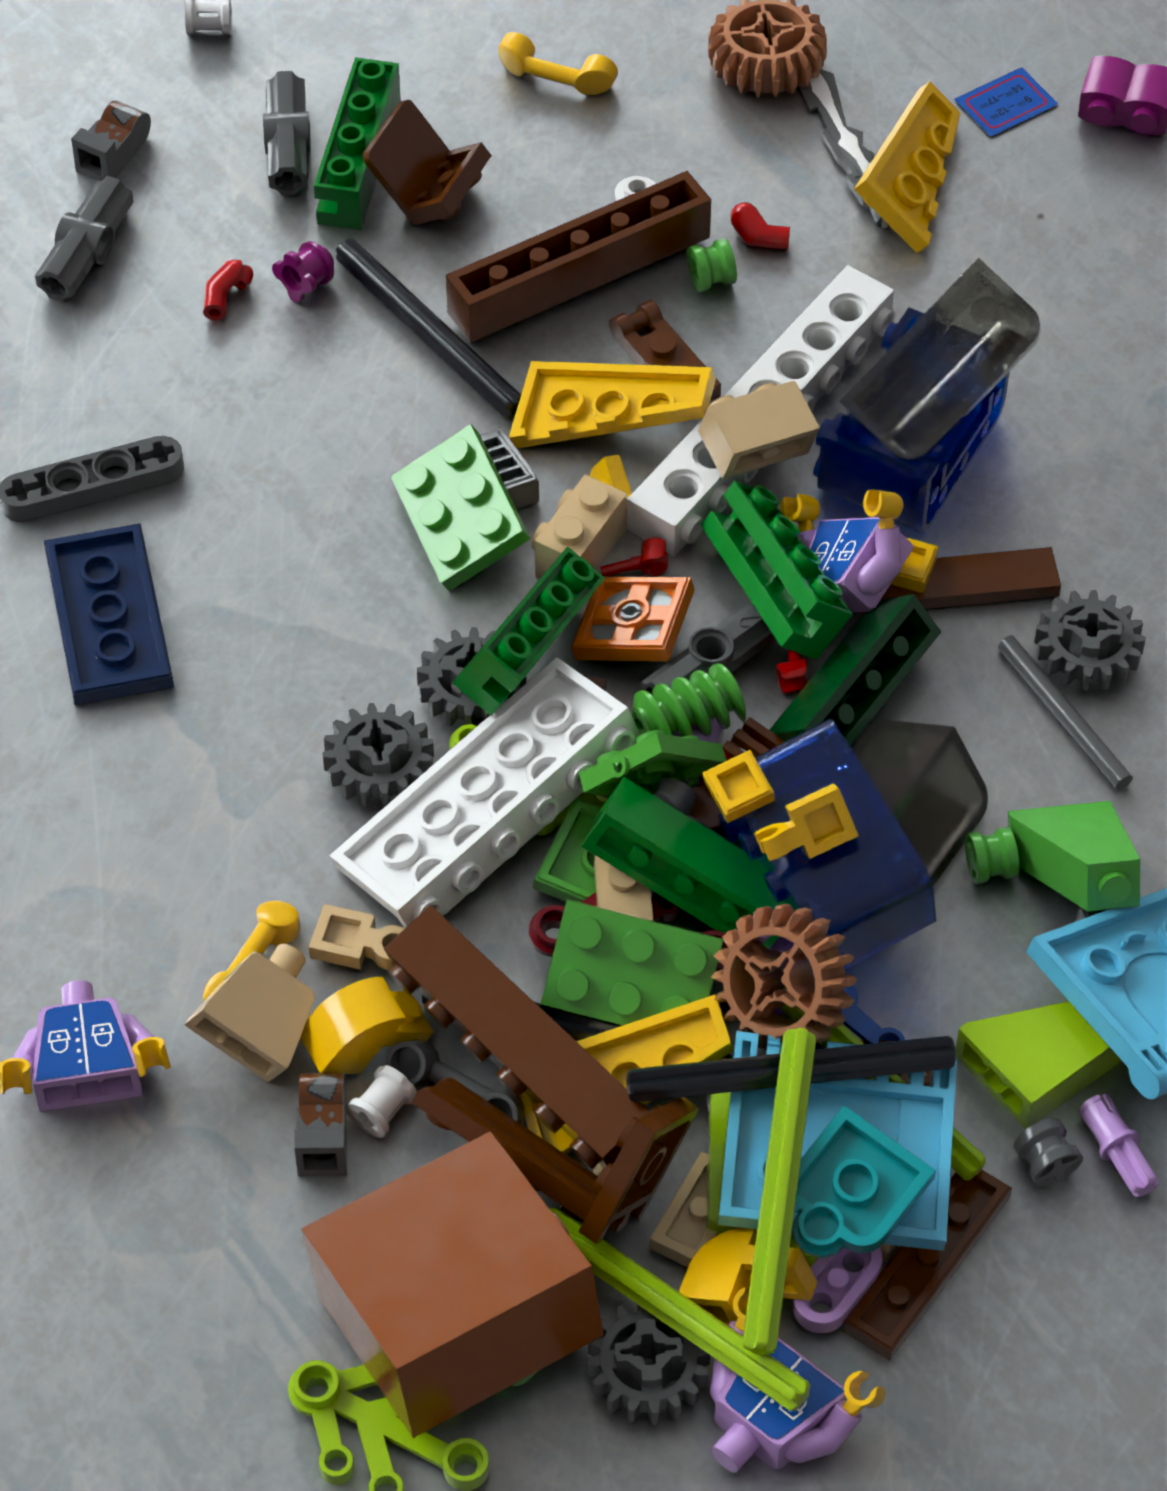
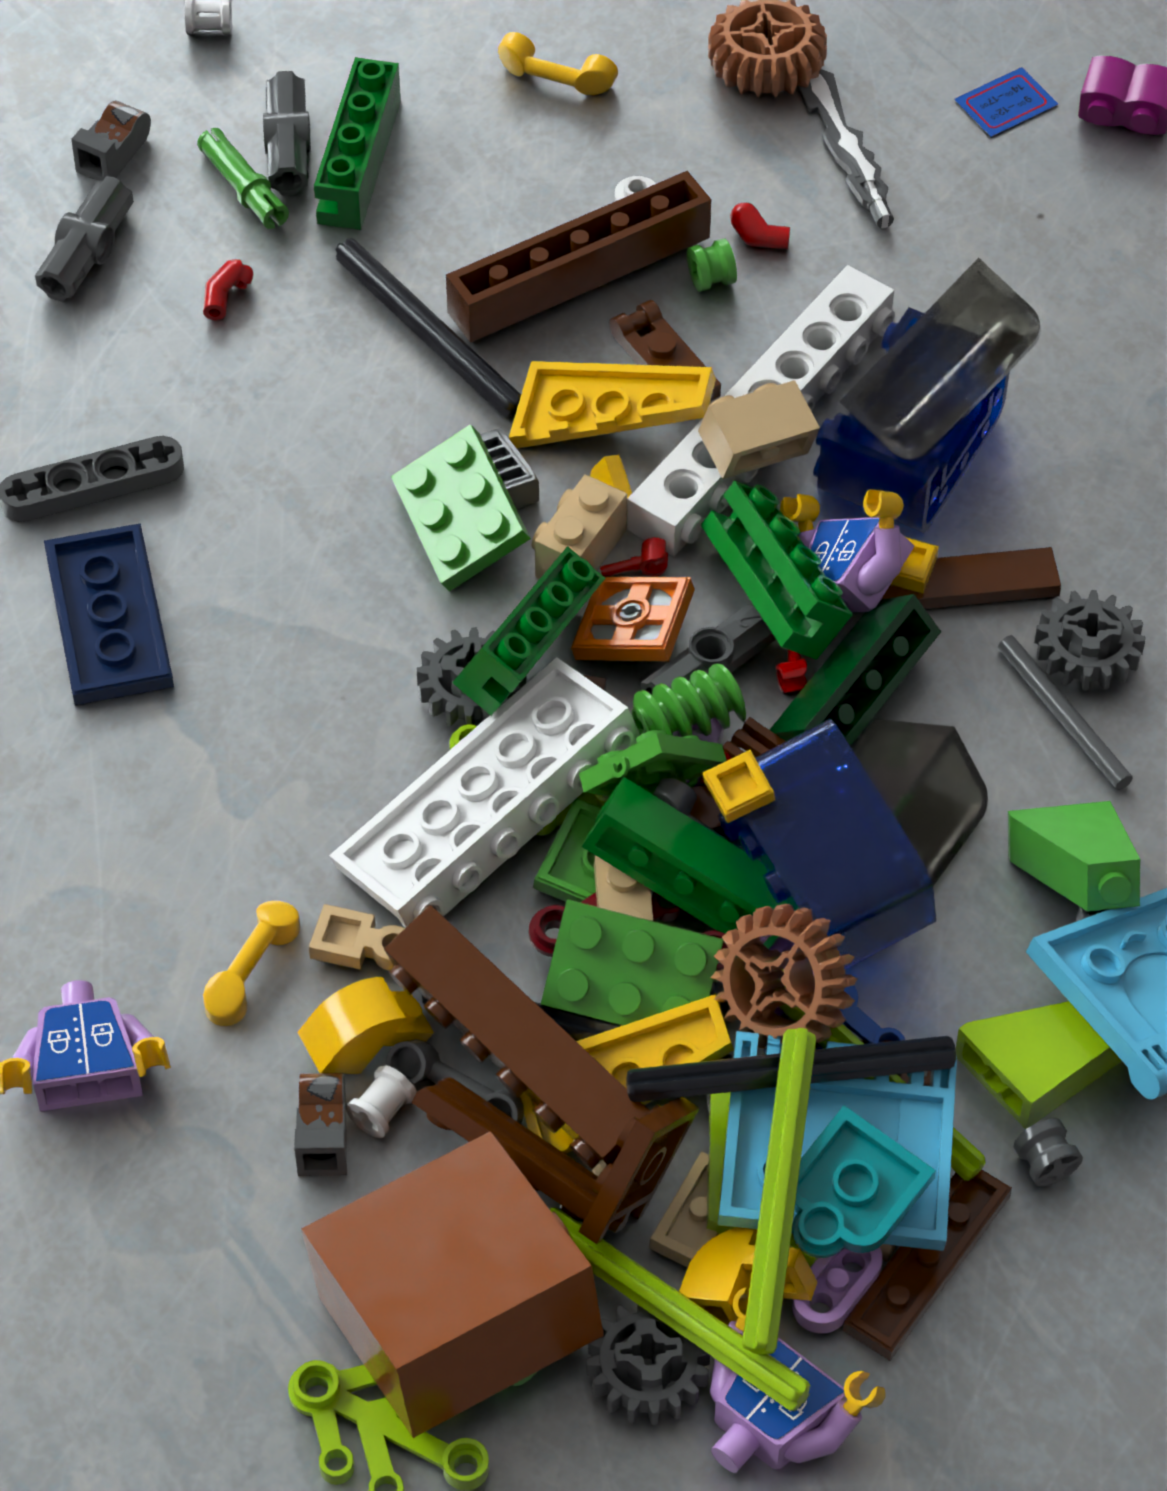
tan torso [184,944,315,1083] -> none
magenta brick [272,241,334,302] -> none
dark grey gear [322,703,434,807] -> none
reddish brown bracket [363,100,492,226] -> none
yellow plate [754,783,859,861] -> none
yellow wing [854,81,961,253] -> none
bright green wheel [965,827,1019,885] -> none
lavender axle [1079,1094,1159,1197] -> none
none -> bright green pin [197,128,289,229]

